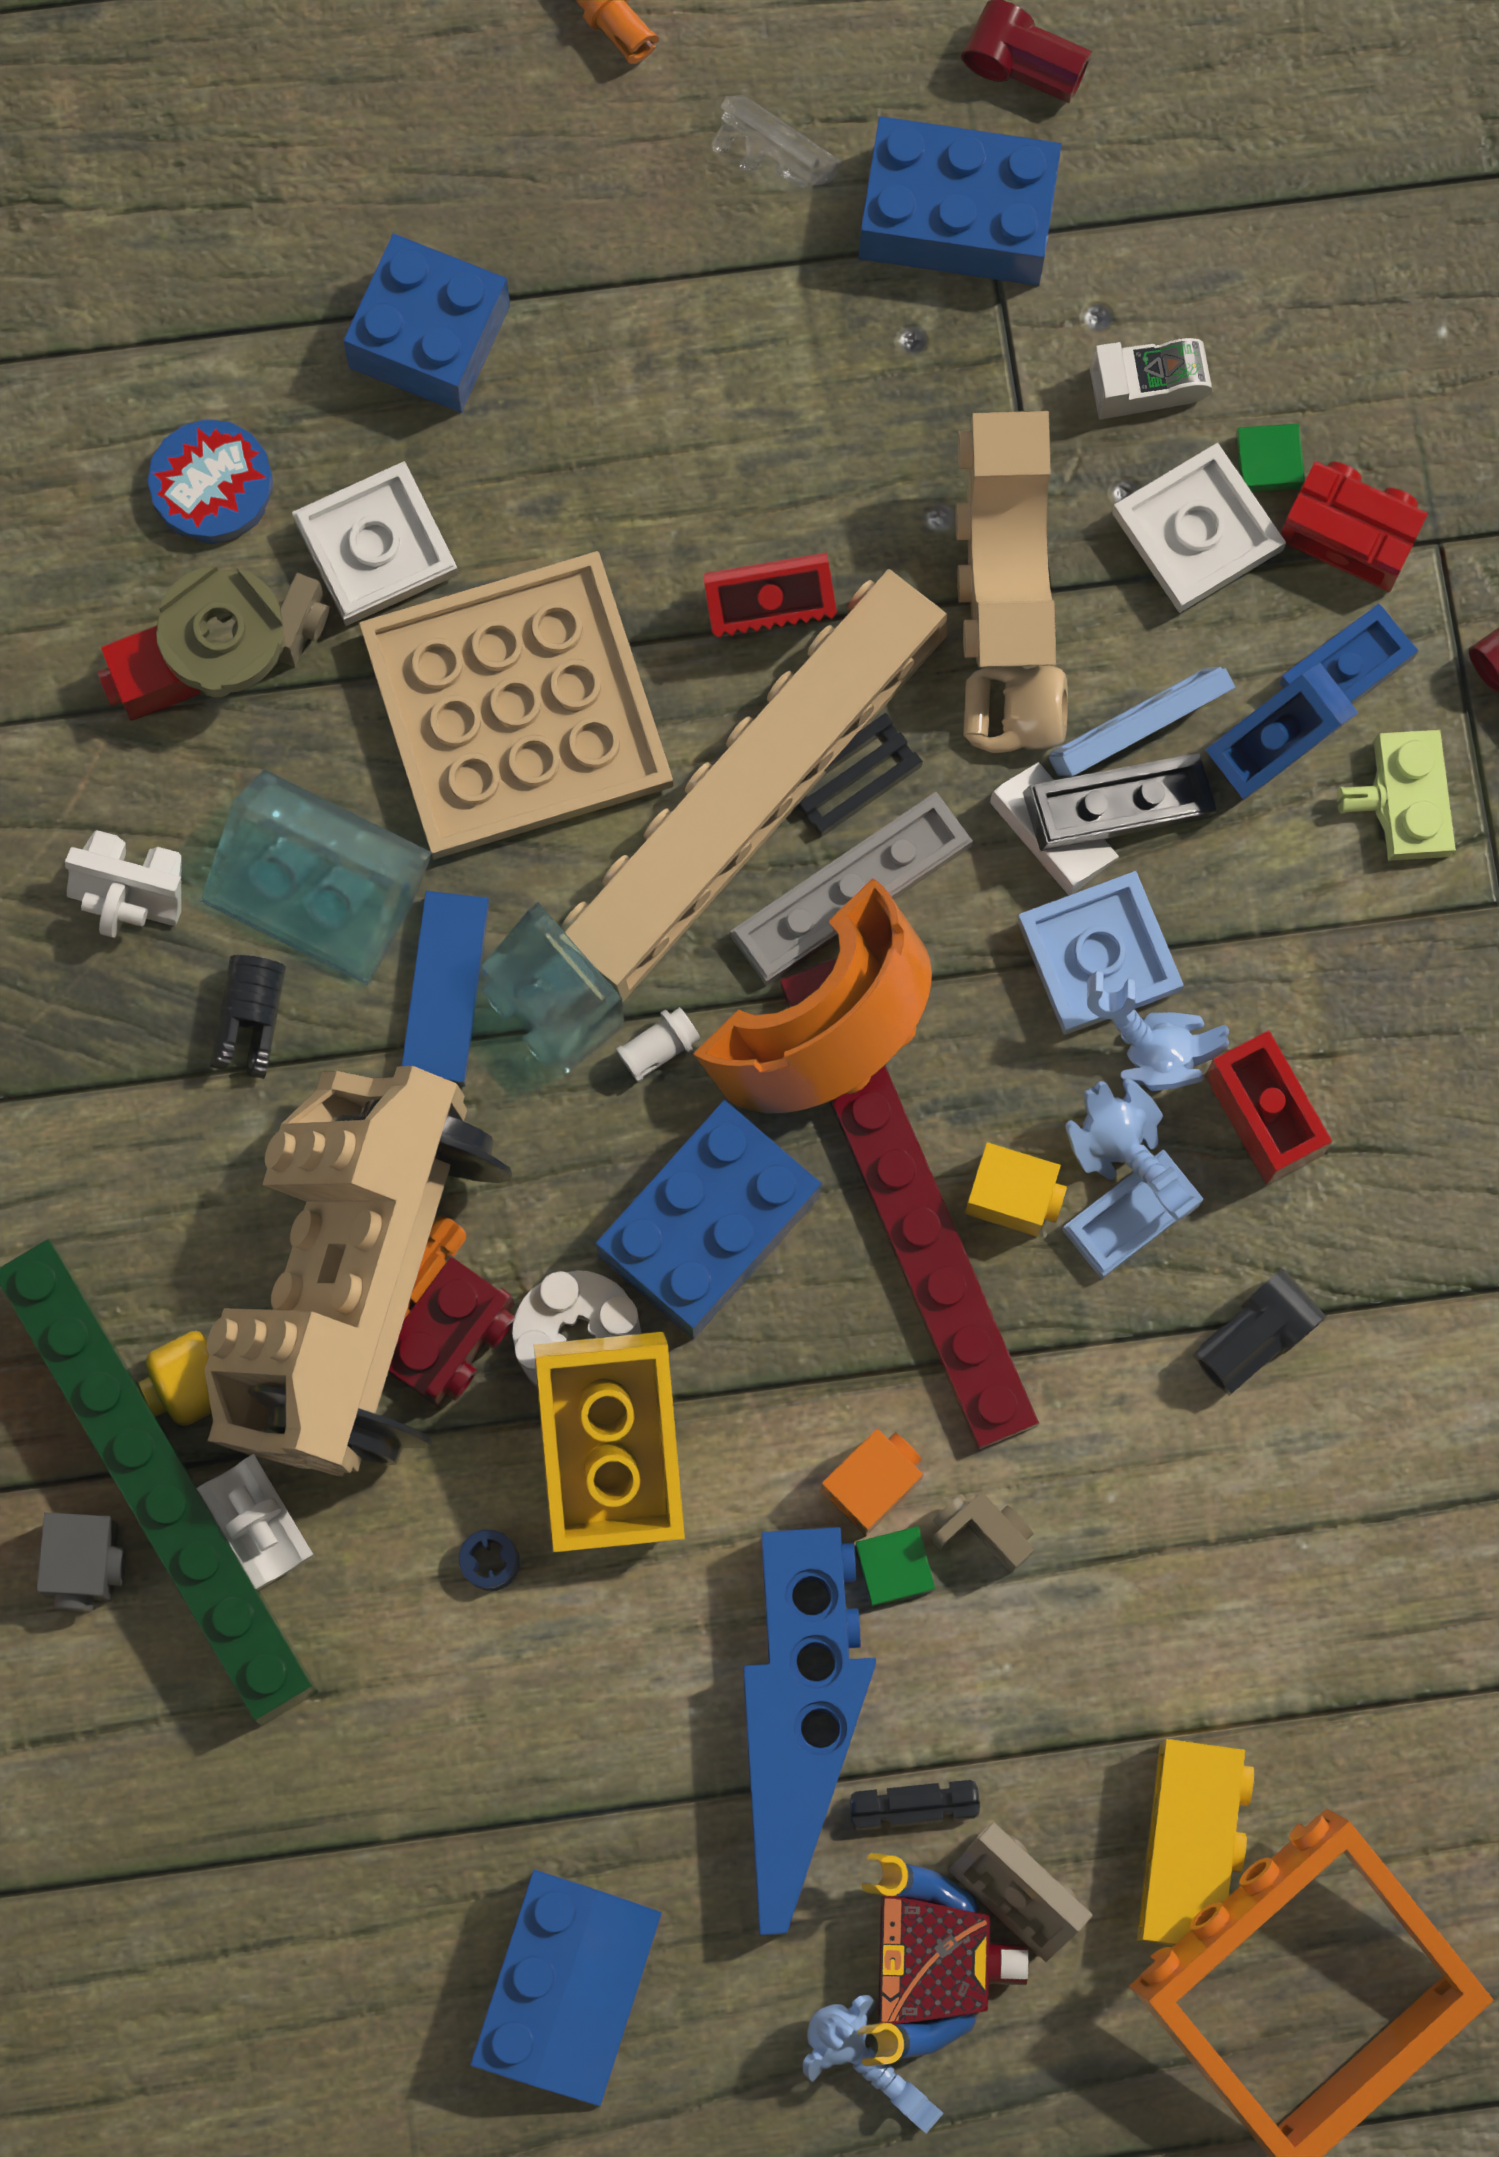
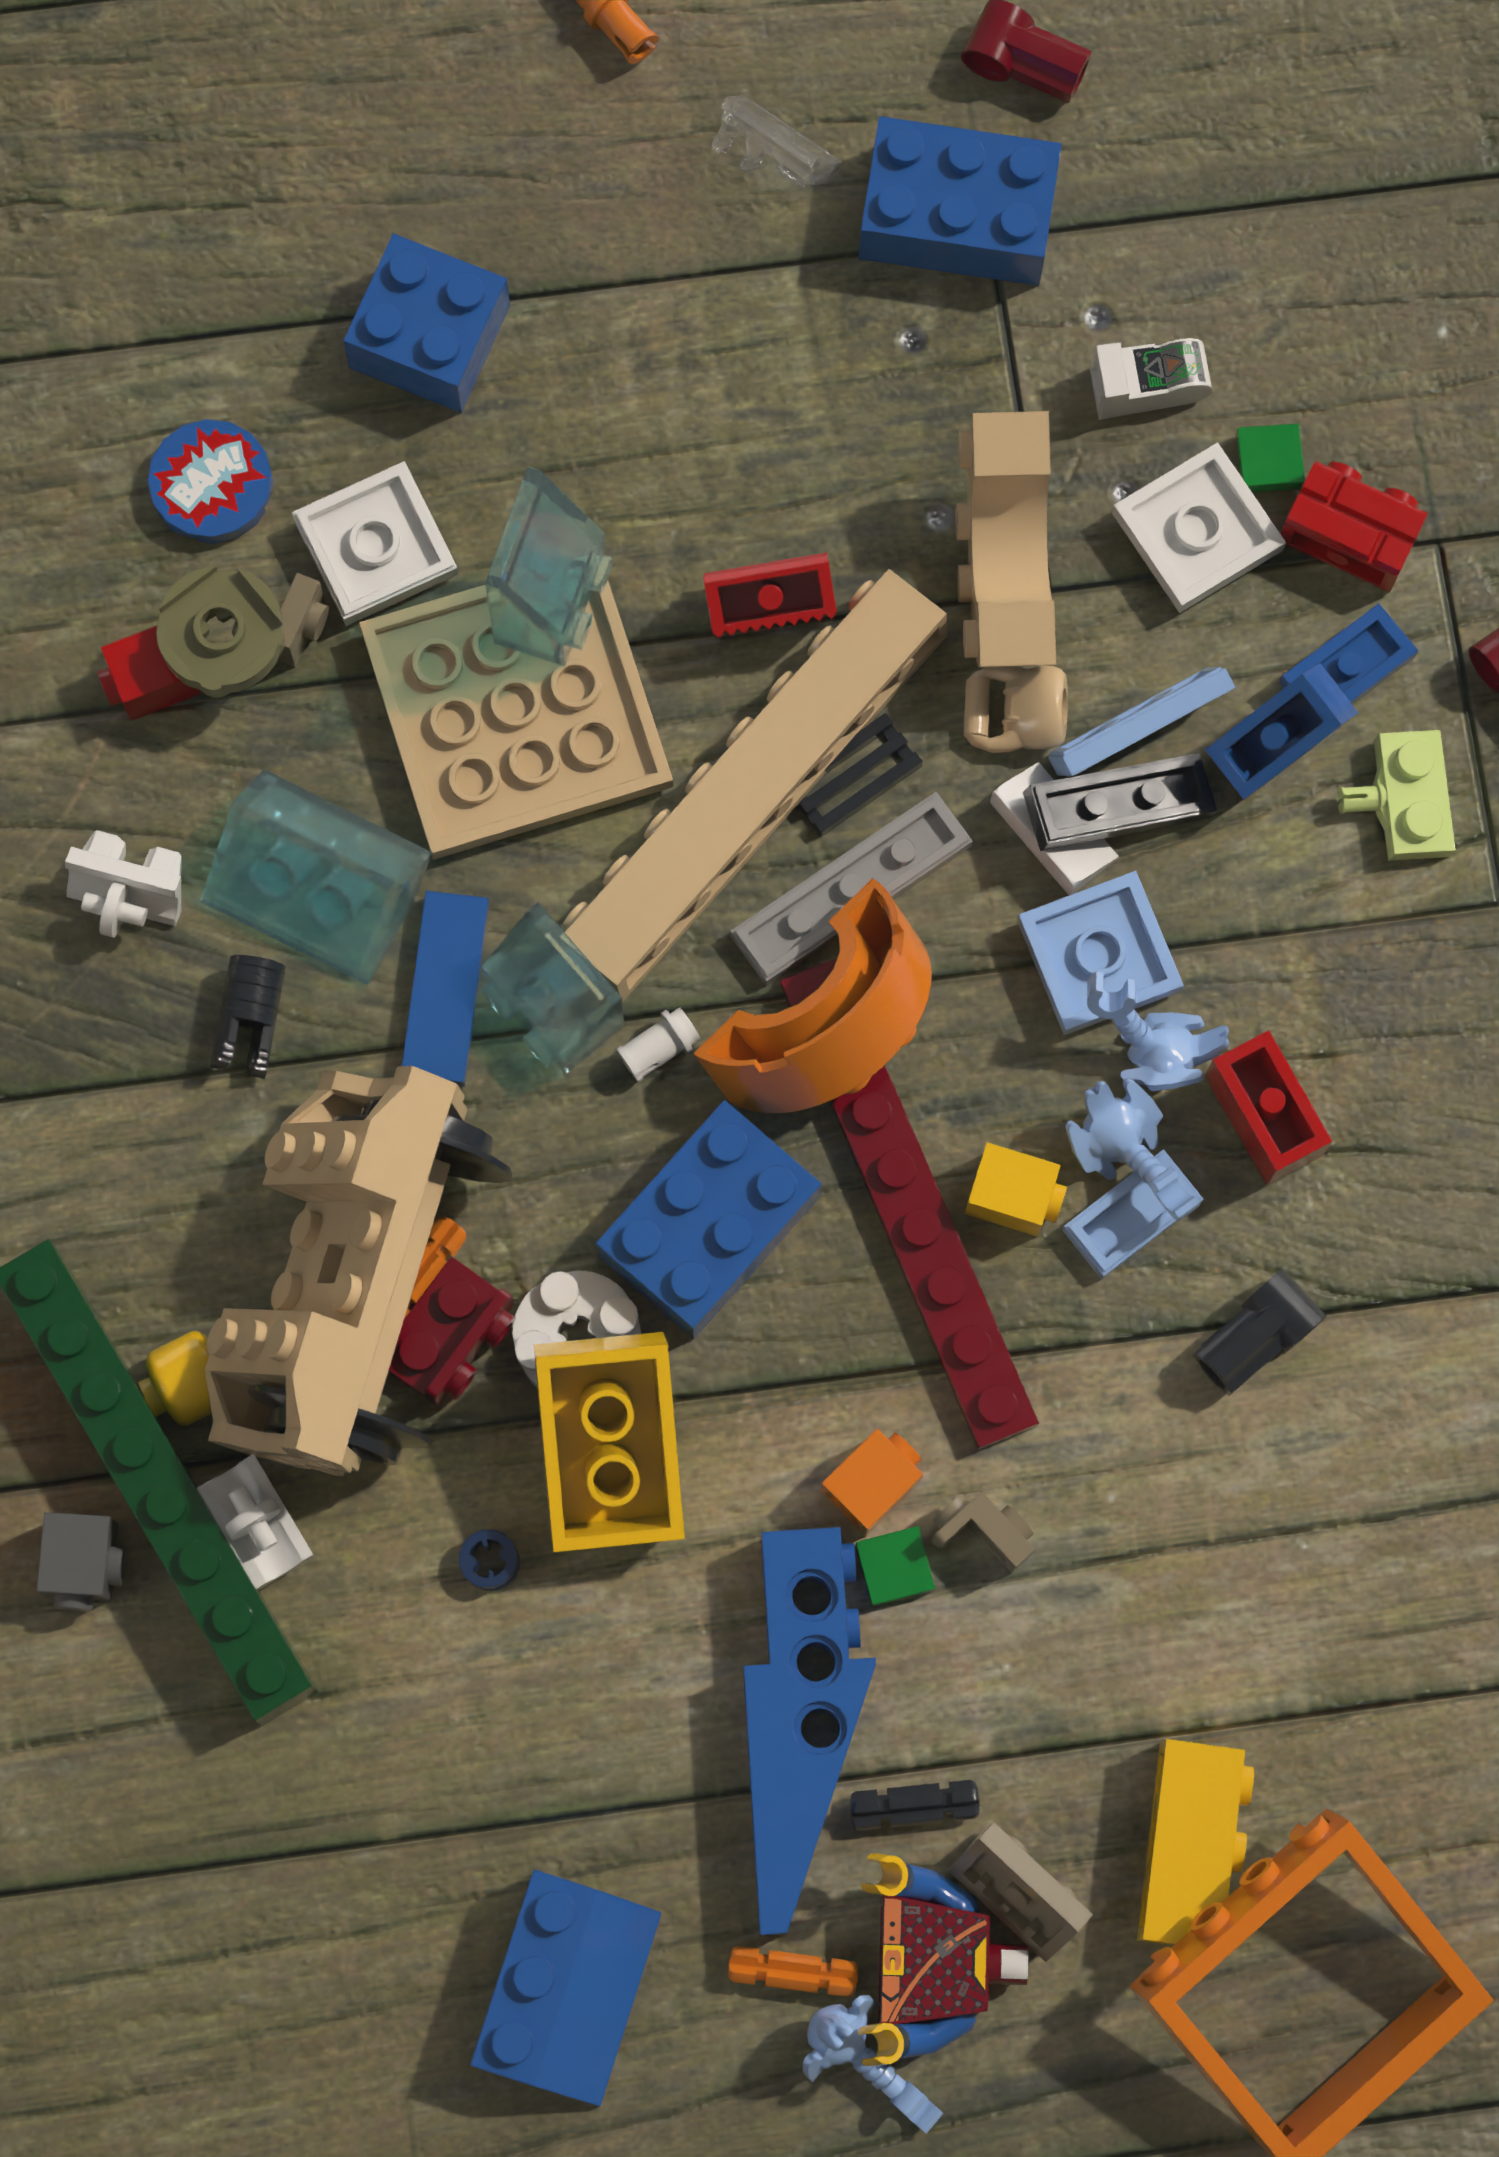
none -> clear light blue slope [485,466,613,666]
none -> orange axle [728,1946,859,1997]

